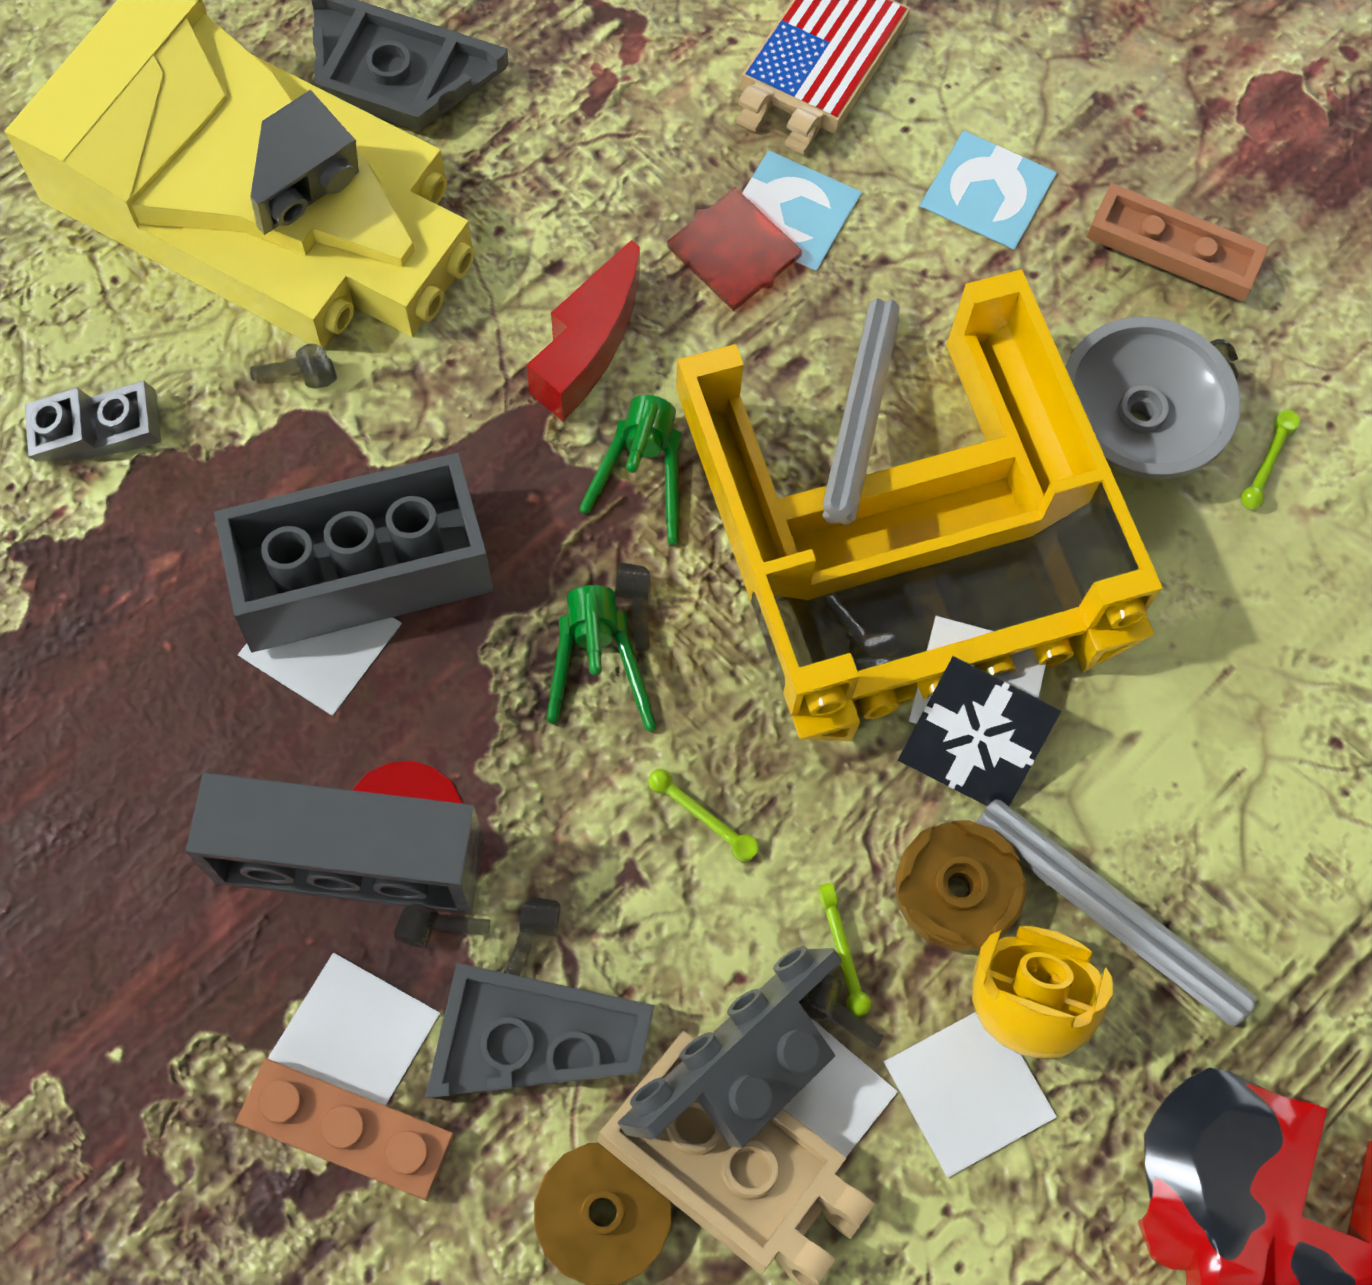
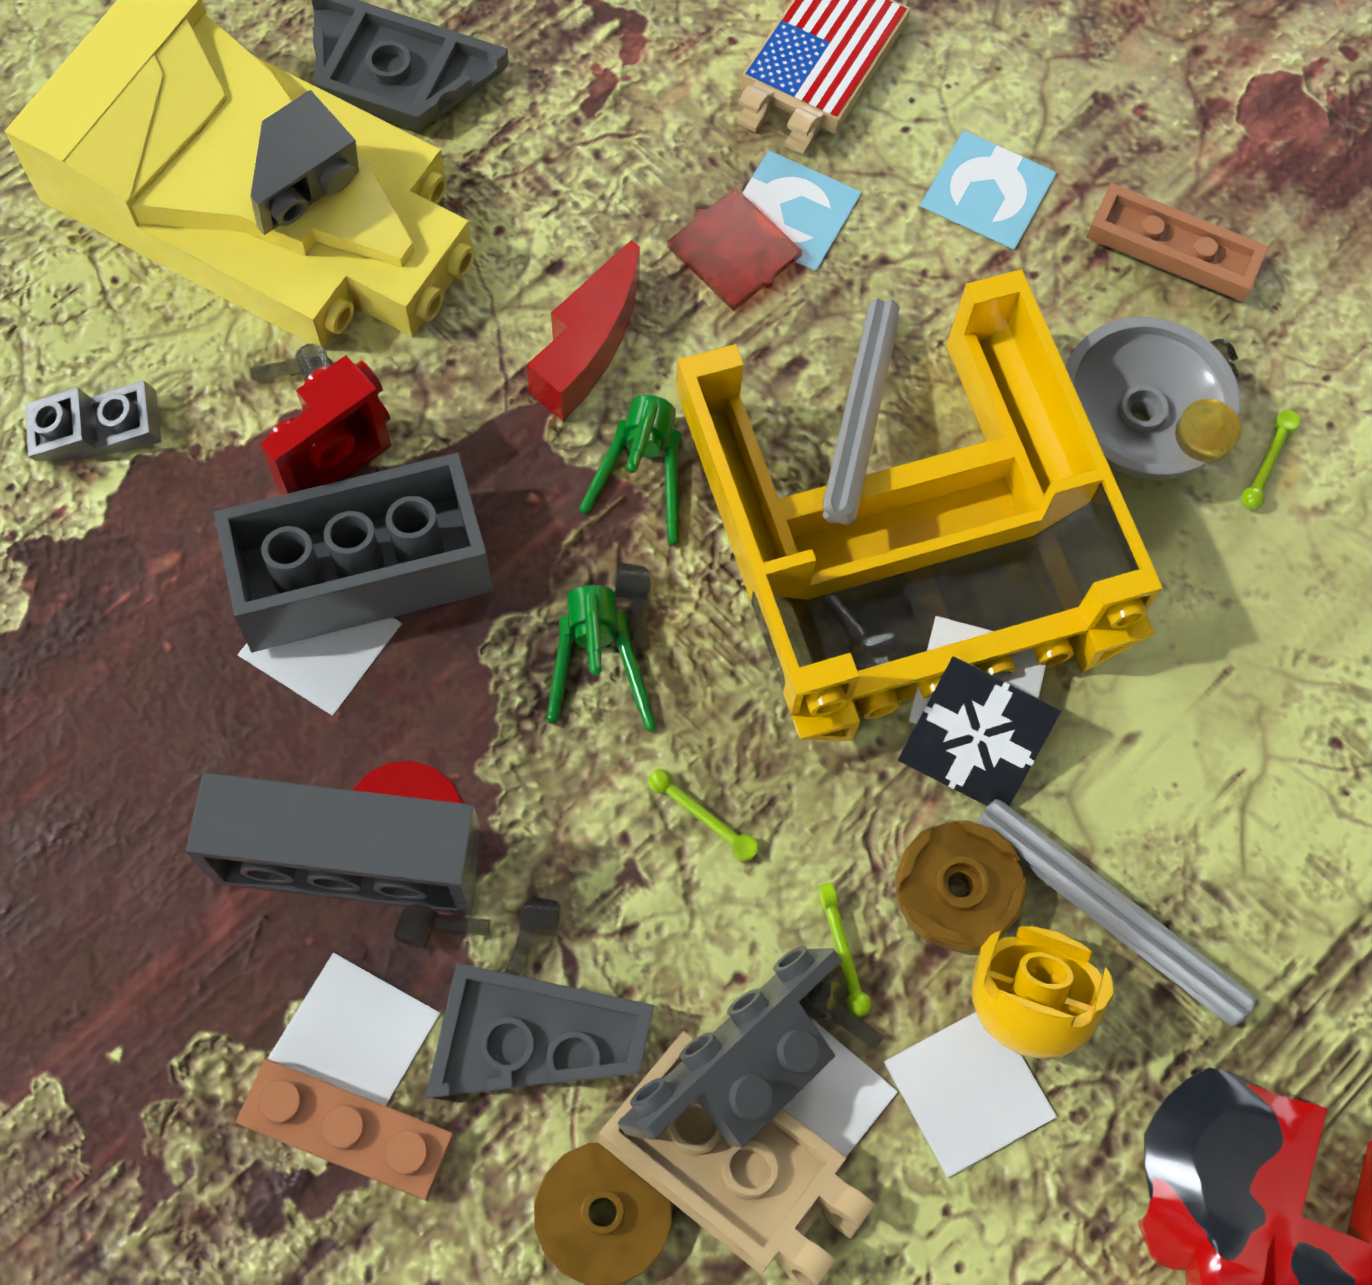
none -> red plate [260,355,392,495]
none -> clear yellow tile [1175,399,1241,462]

